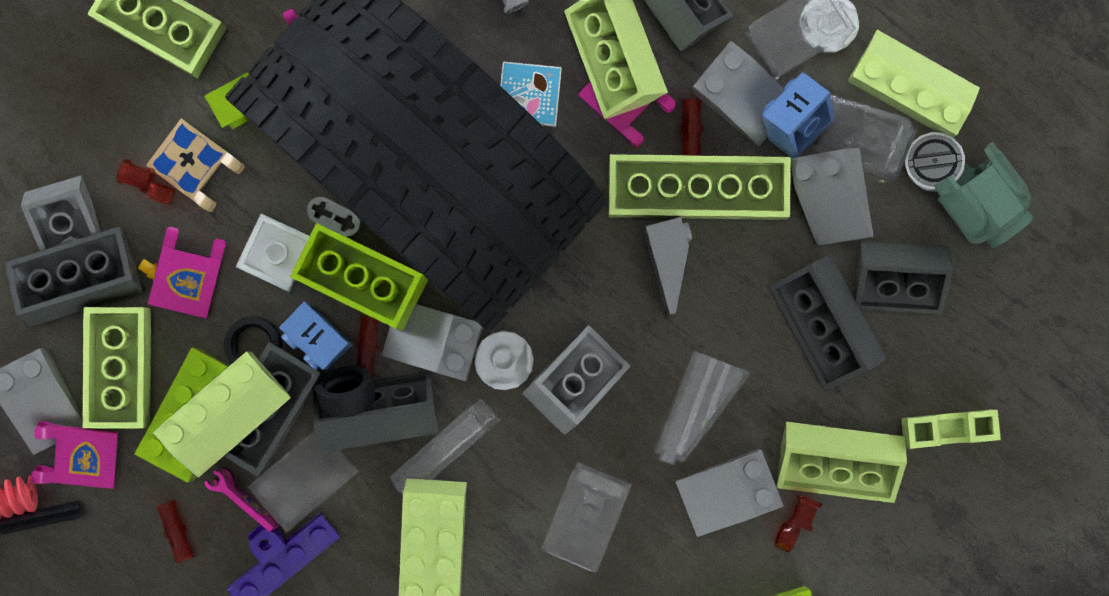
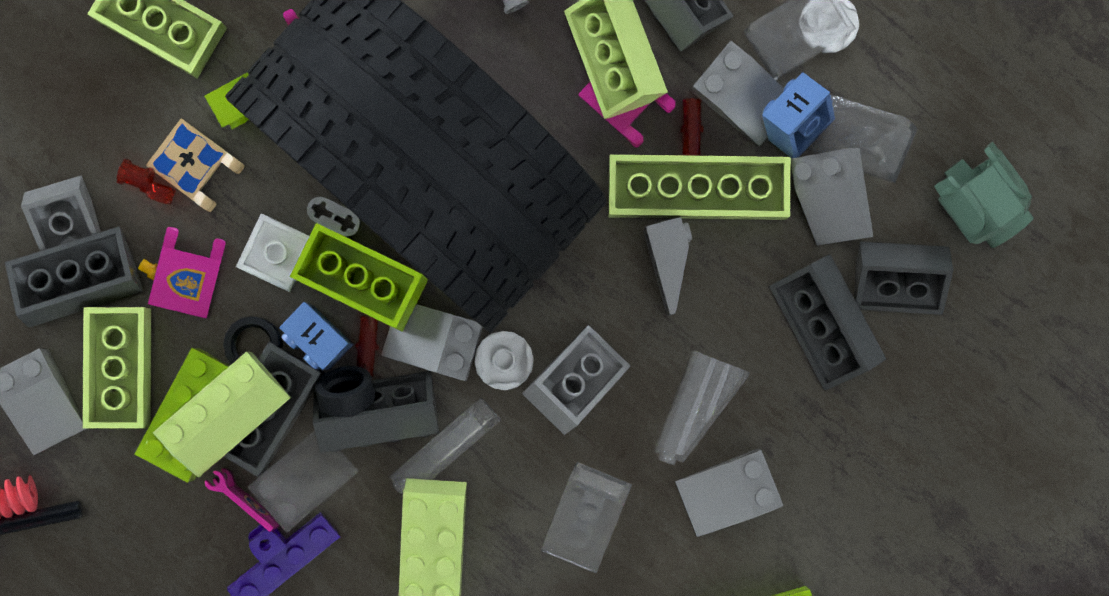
dark pink flag [31,421,119,489] -> none
clear red pin [156,500,194,563] -> none
tile [500,62,562,127] -> none
clear red connector [774,494,823,553] -> none
yellowish green slope [776,422,907,503] -> none
yellowish green slope [848,30,980,137] -> none
yellowish green arch [901,409,1001,449] -> none
tile [905,132,965,192] -> none

